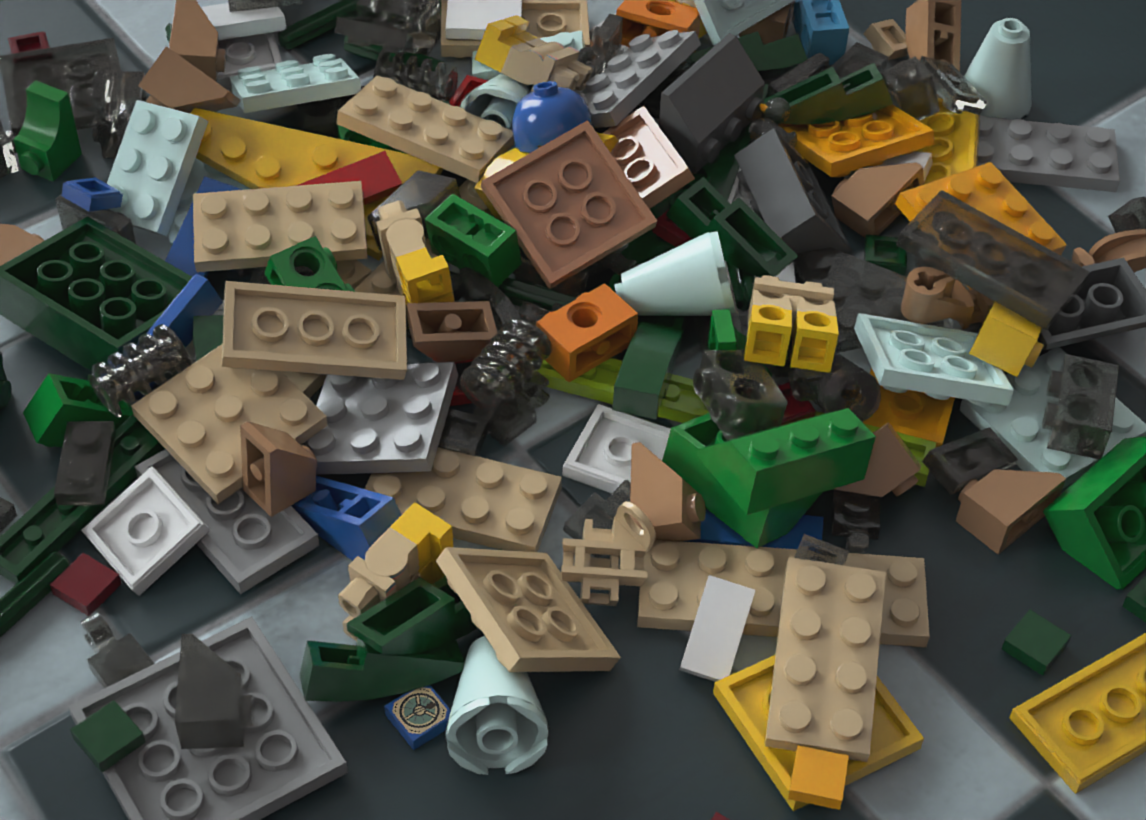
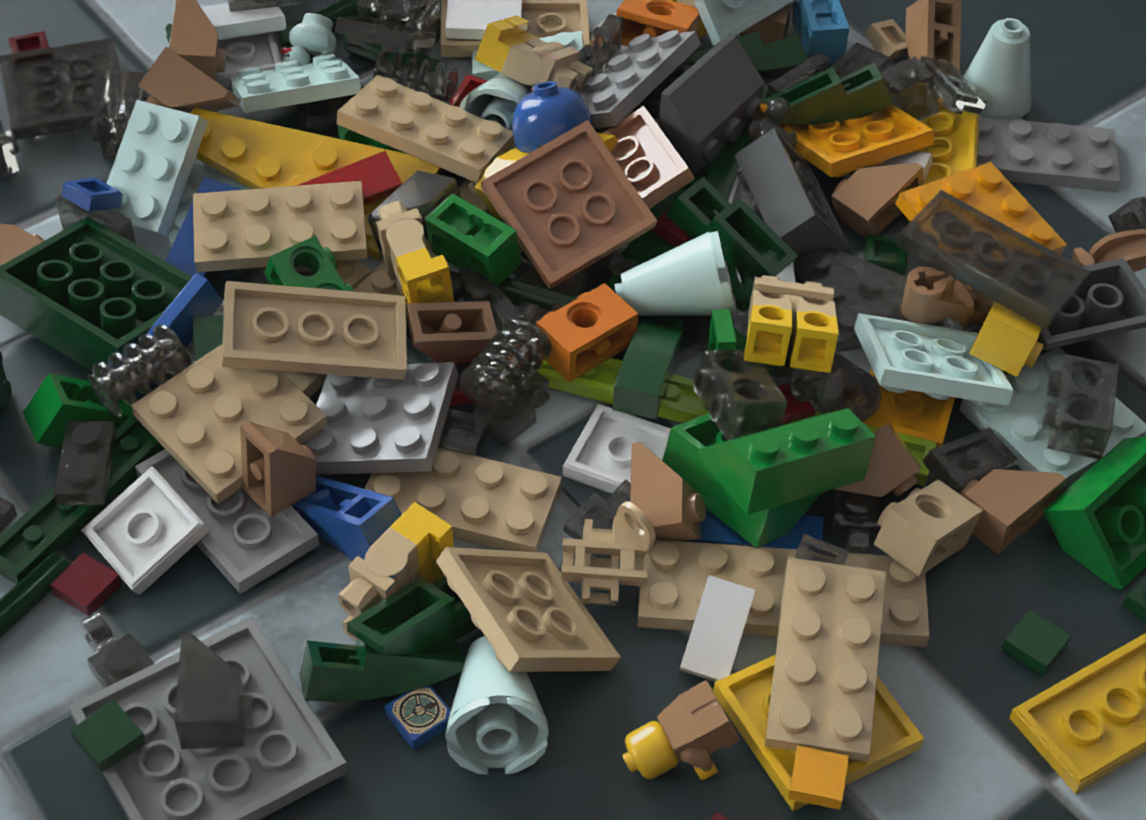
green arch [14,80,82,182] -> none
none -> light aqua animal [280,13,337,66]
none -> medium nougat piece [622,680,740,780]
none -> tan brick [874,480,983,577]

